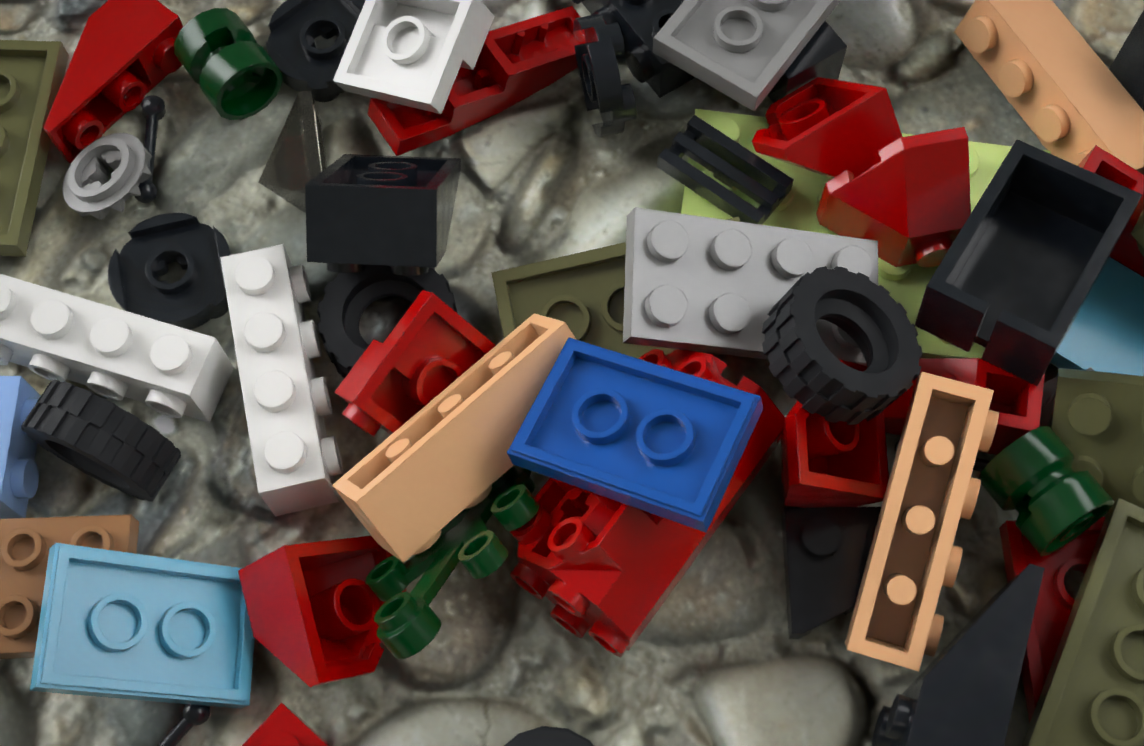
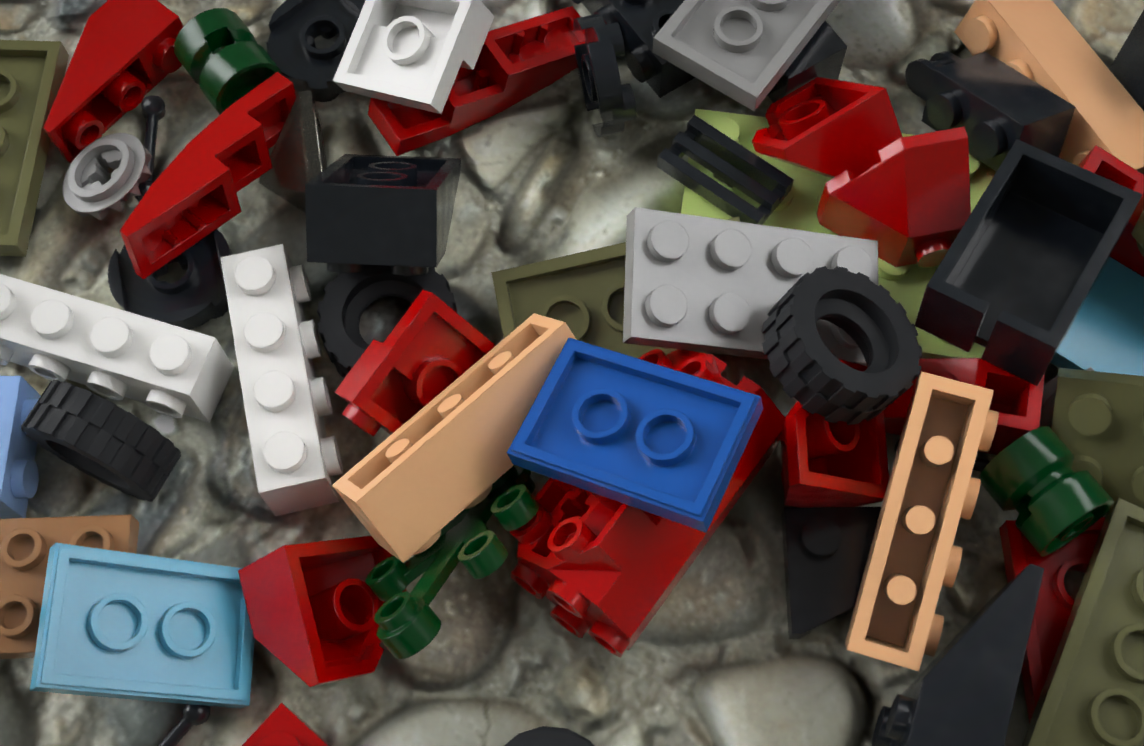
none -> red slope [120,72,302,279]
none -> black brick [905,51,1076,172]

